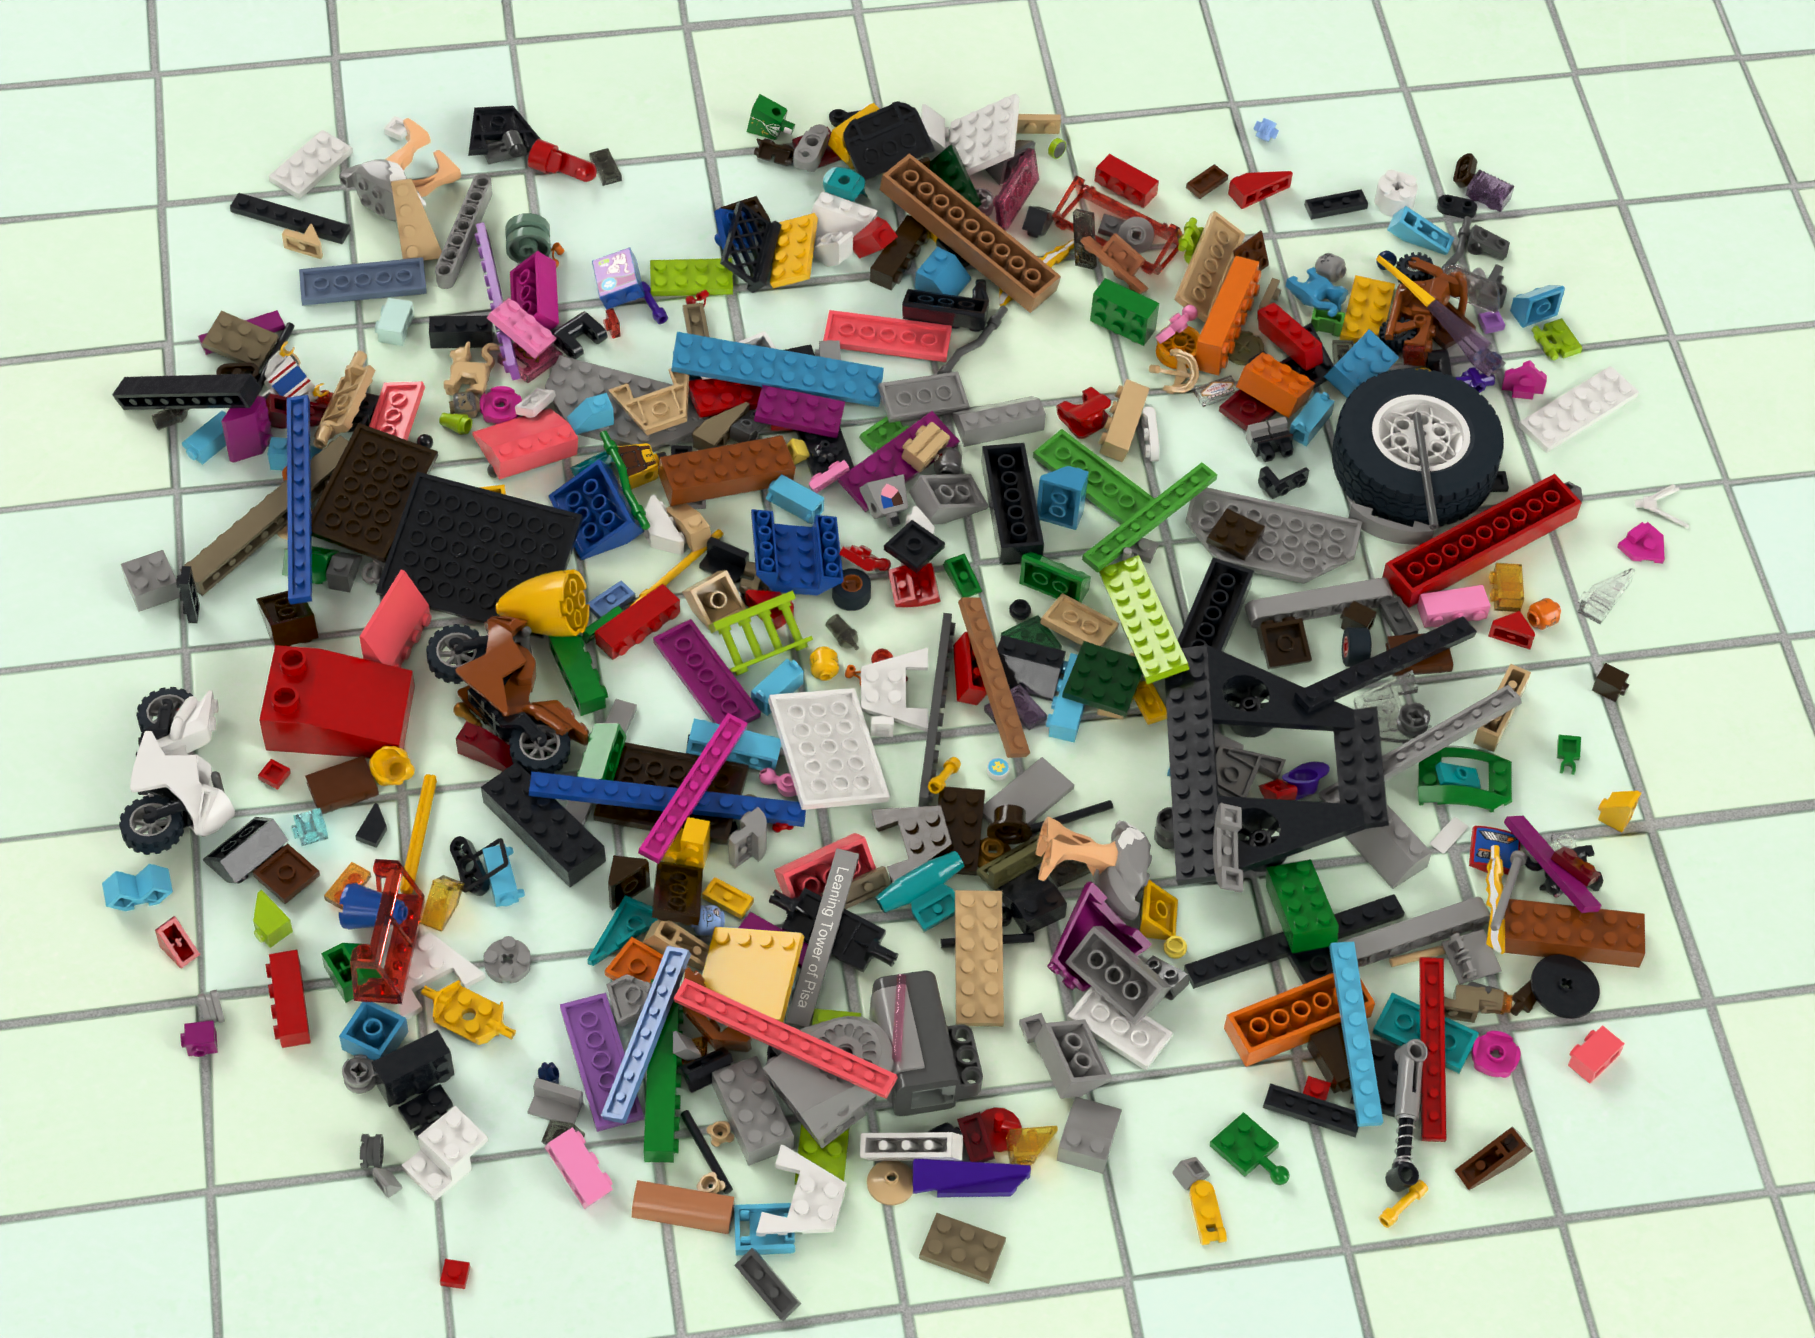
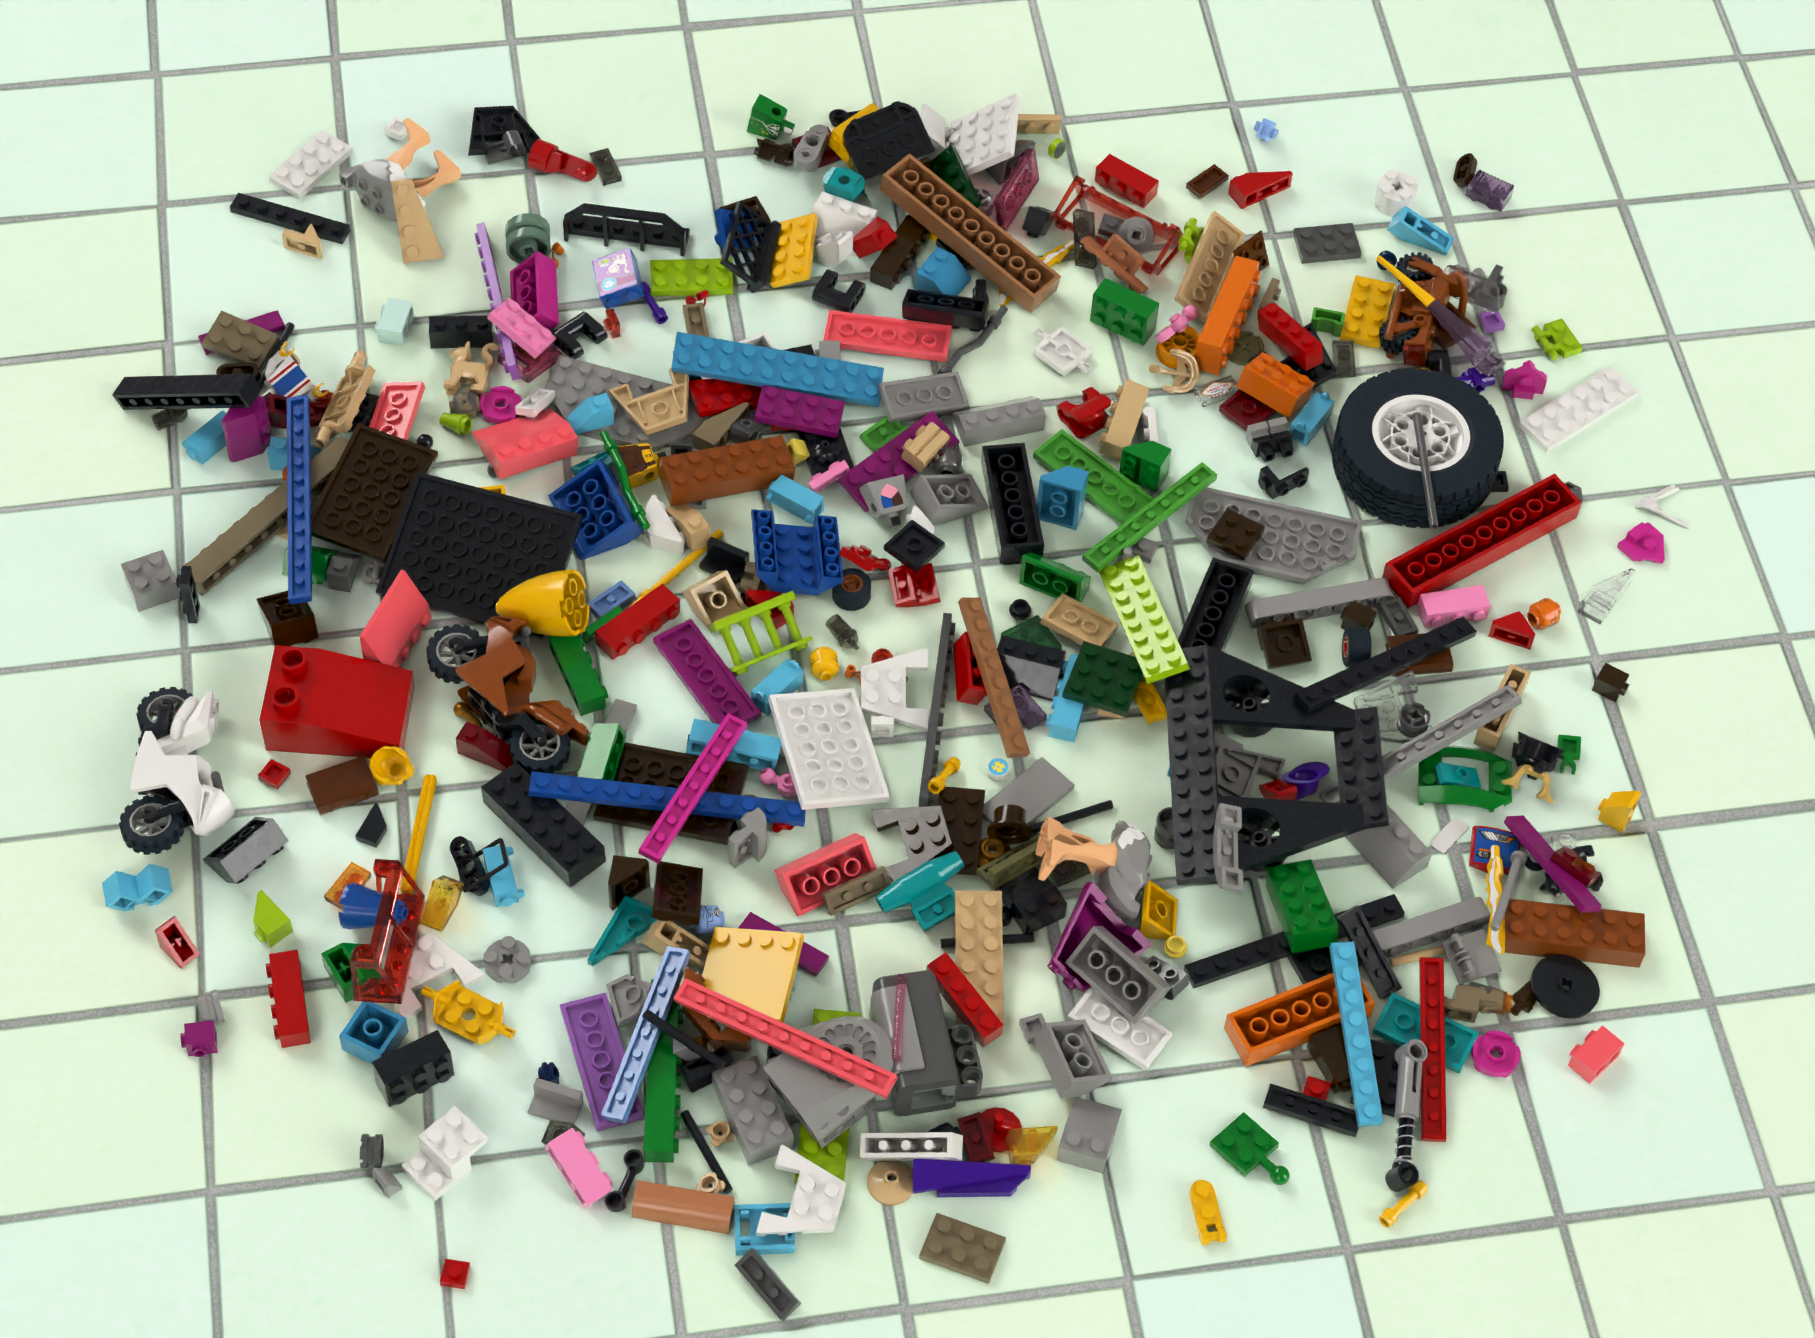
reddish brown plate [253,843,320,904] -> none
clear light blue brick [291,808,329,846] -> none
sand blue plate [299,257,427,306] -> none
light grey wheel [342,1055,376,1094] -> none
black plate [398,1084,453,1140] -> none
light grey beam [435,174,492,289] -> none
orange plate [605,937,663,983] -> none
yellow brick [661,817,711,869] -> none
yellow plate [702,877,754,920] -> none
black plate [769,888,899,973] -> none
light grey tile [786,848,859,1028] -> none
green slope [943,553,982,598] -> none
light grey slope [1172,1157,1210,1190] -> none
dark azure animal [1285,267,1348,317] -> none
black plate [1304,189,1368,220] -> none
light grey head [1315,253,1347,282] -> none
dark azure brick [1324,329,1400,398] -> none
light grey slope [1349,503,1435,545] -> none
black plate [1437,195,1477,219] -> none
dark grey bar [1441,216,1472,275] -> none
reddish brown slope [1454,1126,1533,1190] -> none
dark grey plate [1467,224,1510,261] -> none
clear yellow brick [1489,563,1524,612] -> none
dark azure slope [1510,285,1565,328] -> none
none -> black plate [563,203,690,256]
none -> black bar [605,1149,645,1212]
none -> black bar [642,1009,726,1070]
none -> black connector [812,269,866,313]
none -> red brick [926,952,1004,1048]
none -> white plate [1033,326,1092,376]
none -> green slope [1119,441,1172,493]
none -> dark grey plate [1293,223,1362,264]
none -> black plate [1337,905,1402,1000]
none -> black helmet [1501,731,1564,804]

